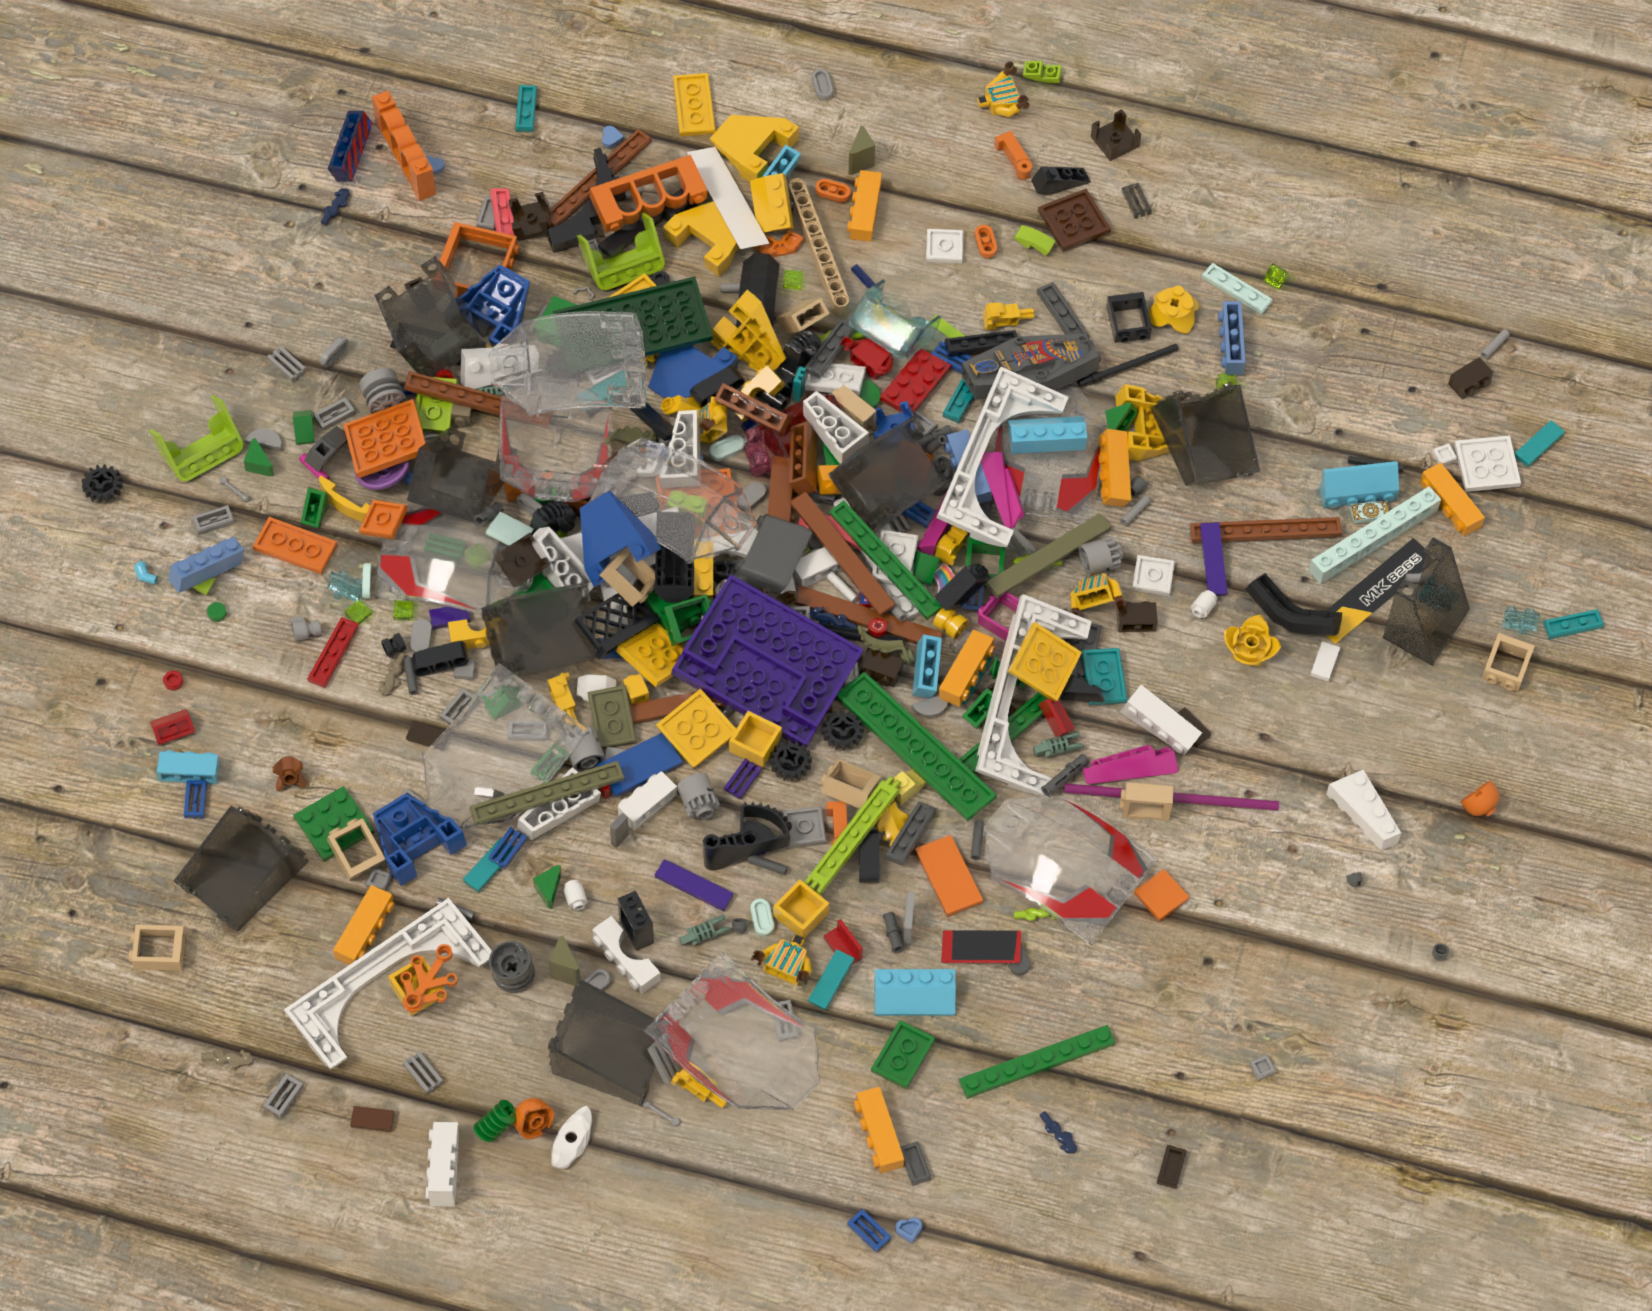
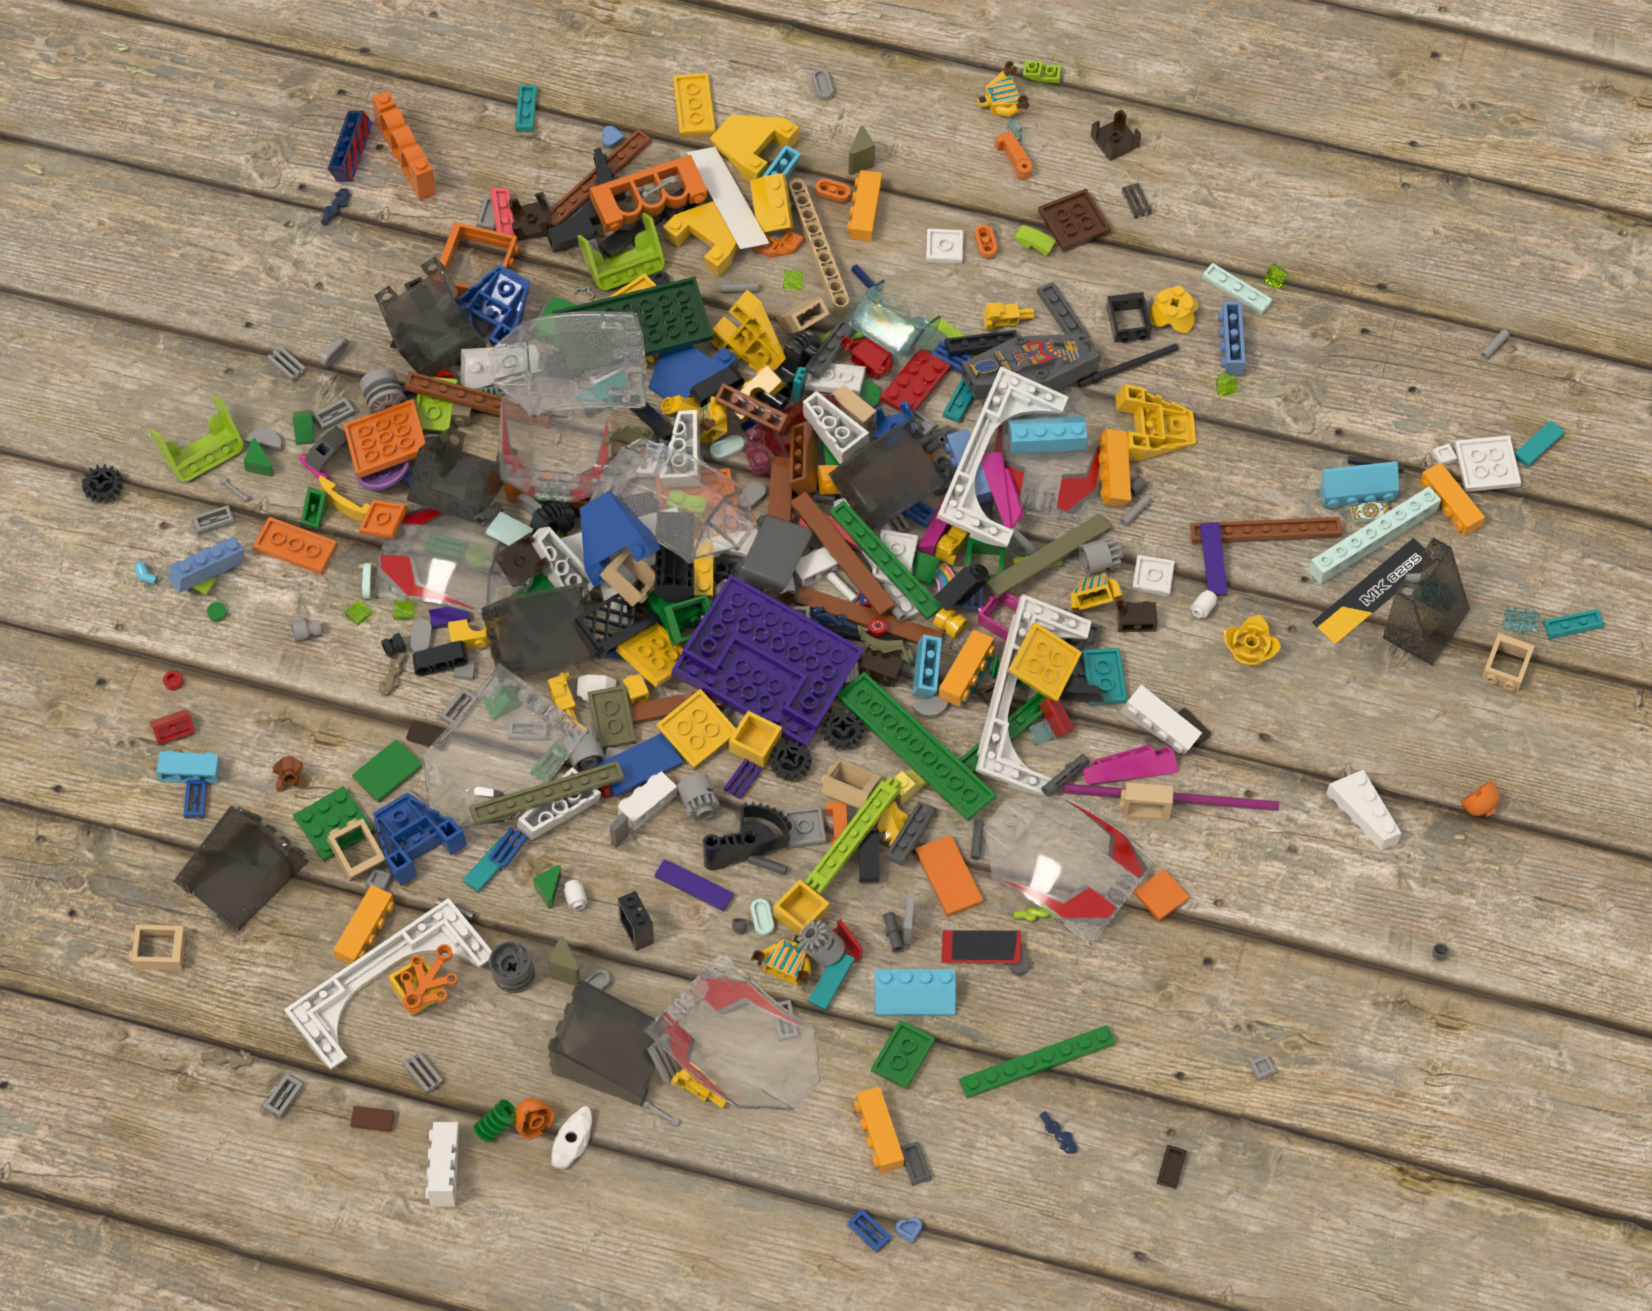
red tile [307,617,359,688] -> none
clear light blue hips [327,570,362,602] -> none
dark grey piece [404,657,418,695] -> none
medium blue tile [426,156,445,175] -> none
white arch [592,916,661,994] -> none
sand green hinge [679,914,731,946] -> none
black piece [736,253,780,328] -> none
green slope [962,688,993,729] -> none
black slope [1031,166,1091,195] -> none
sand green hinge [1033,732,1084,757] -> none
green slope [1105,403,1139,431] -> none
clear smoke windscreen [1151,383,1260,486] -> none
black piece [1245,573,1342,636] -> none
white tile [1310,641,1340,682] -> none
dark grey hinge [1346,872,1363,887] -> none
dark brown brick [1448,357,1493,399] -> none
none -> green tile [352,739,422,803]
none -> light grey hinge [642,176,675,198]
none -> light grey gear [797,920,845,966]
none -> clear light blue tile [1007,118,1023,142]
none -> clear light blue tile [1028,721,1054,746]

